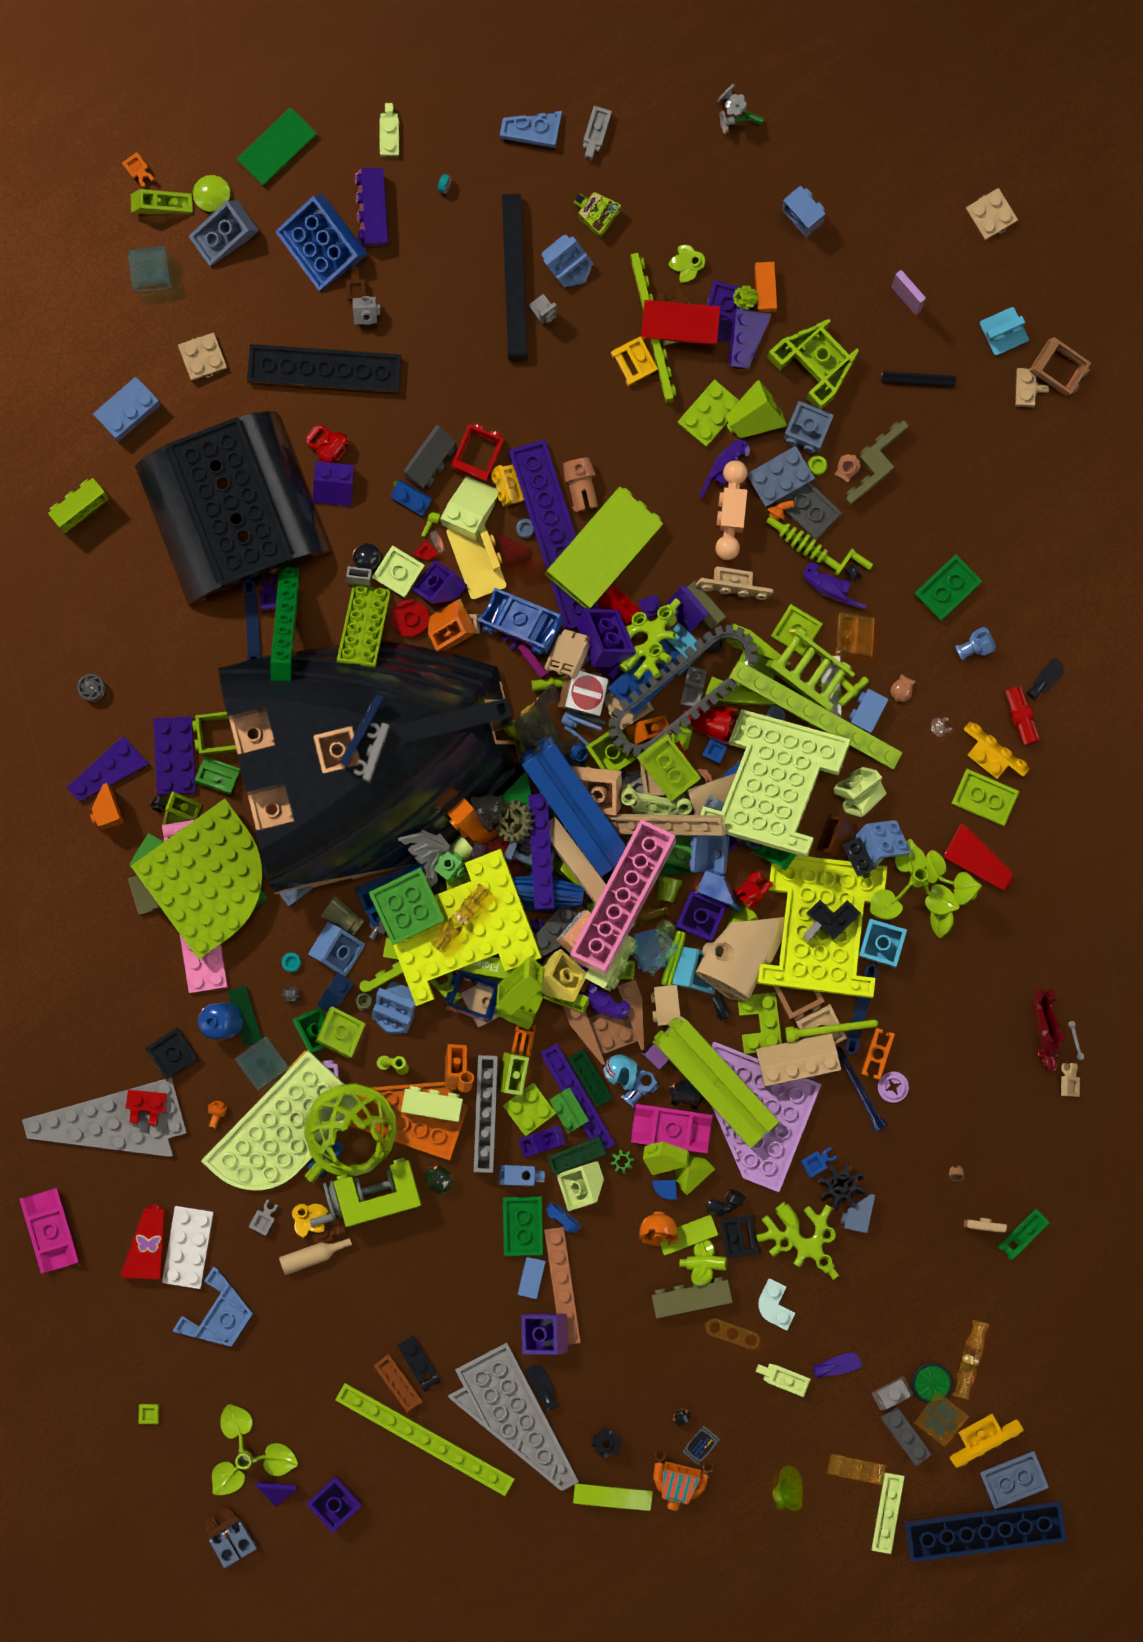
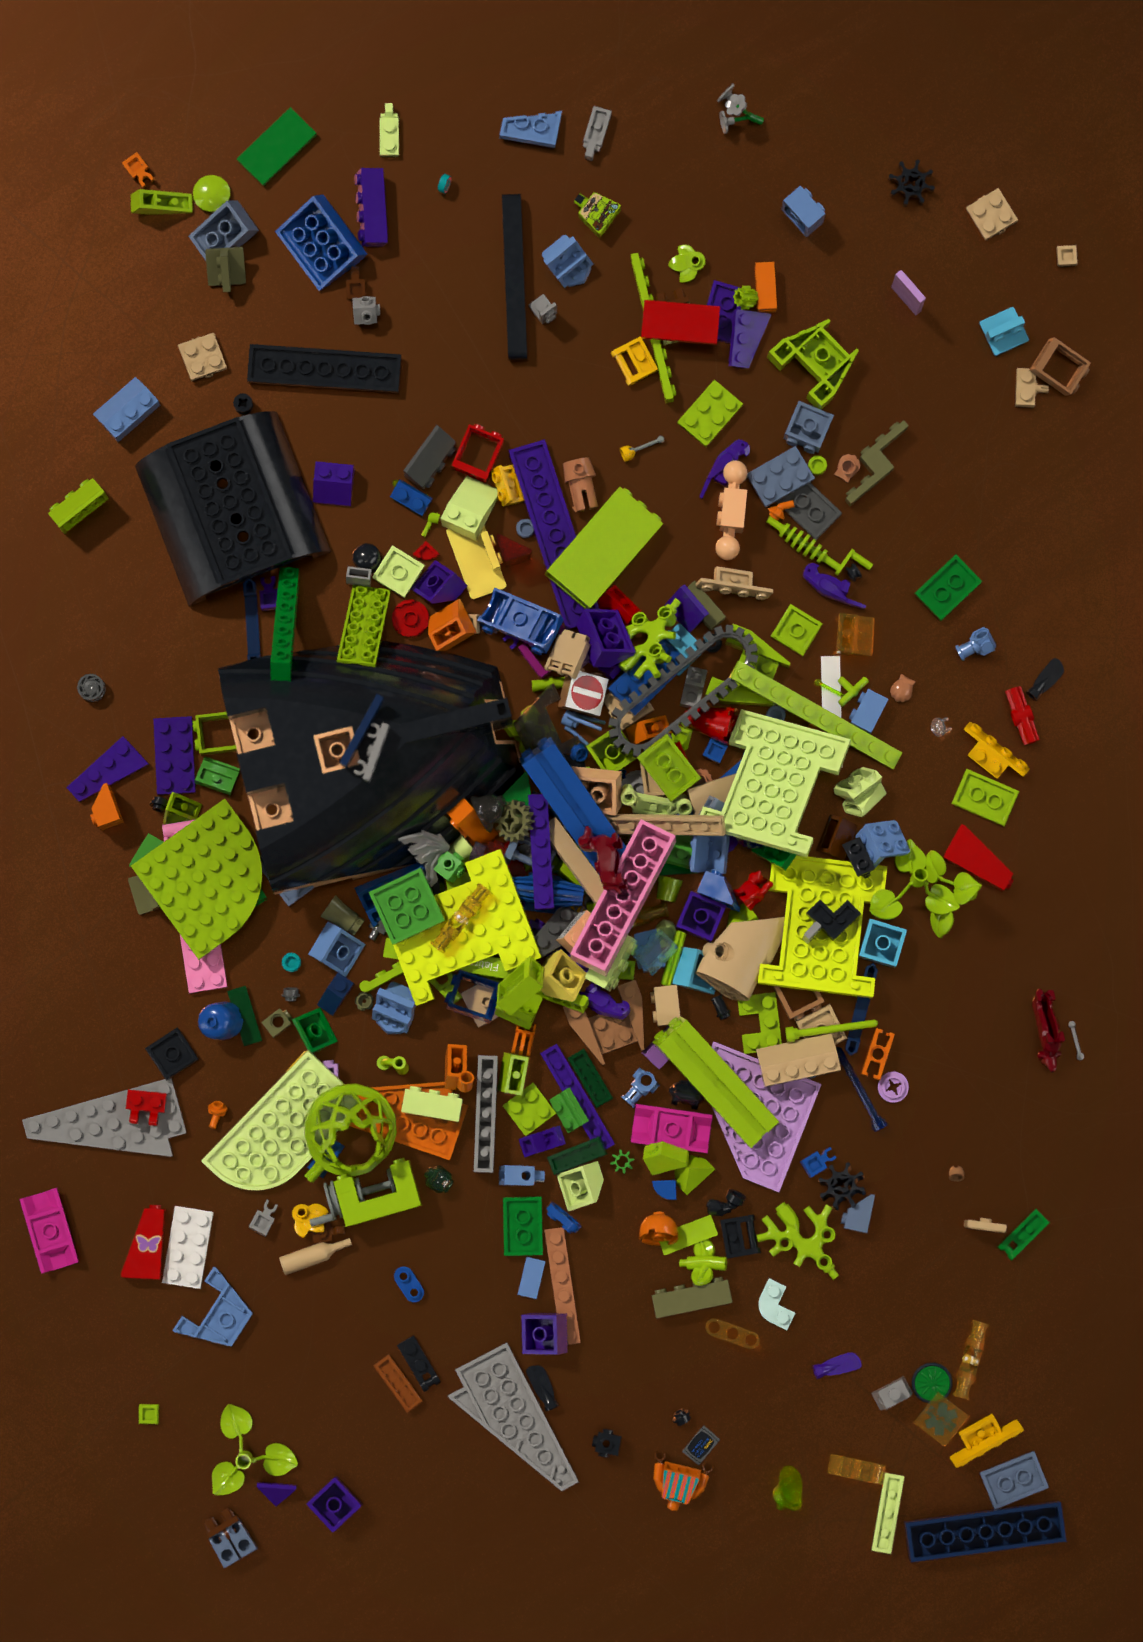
clear light blue brick [127,245,172,293] -> none
clear light blue brick [235,1036,289,1091] -> none
red piece [306,425,350,463] -> none
lime plate [315,1006,365,1059] -> none
lime plate [336,1383,514,1496] -> none
clear tile [430,530,445,553] -> none
lime slope [573,1483,653,1511] -> none
medium azure helmet [603,1054,637,1090] -> none
dark purple plate [638,595,661,618] -> none
lime slope [726,380,787,438] -> none
yellowish green hinge [756,1363,811,1397] -> none
lime fence [765,628,855,711] -> none
dark grey brick [880,1406,932,1466] -> none
black axle [881,371,957,387] -> none
tan plate [1061,1063,1080,1097] -> none
none -> olive bracket [205,247,246,292]
none -> black wheel [233,393,253,415]
none -> olive brick [261,1008,293,1038]
none -> blue plate [394,1266,424,1302]
none -> dark red animal [578,826,628,895]
none -> hinge [620,436,665,462]
none -> black gear [888,160,935,207]
none -> tan plate [1057,245,1077,266]

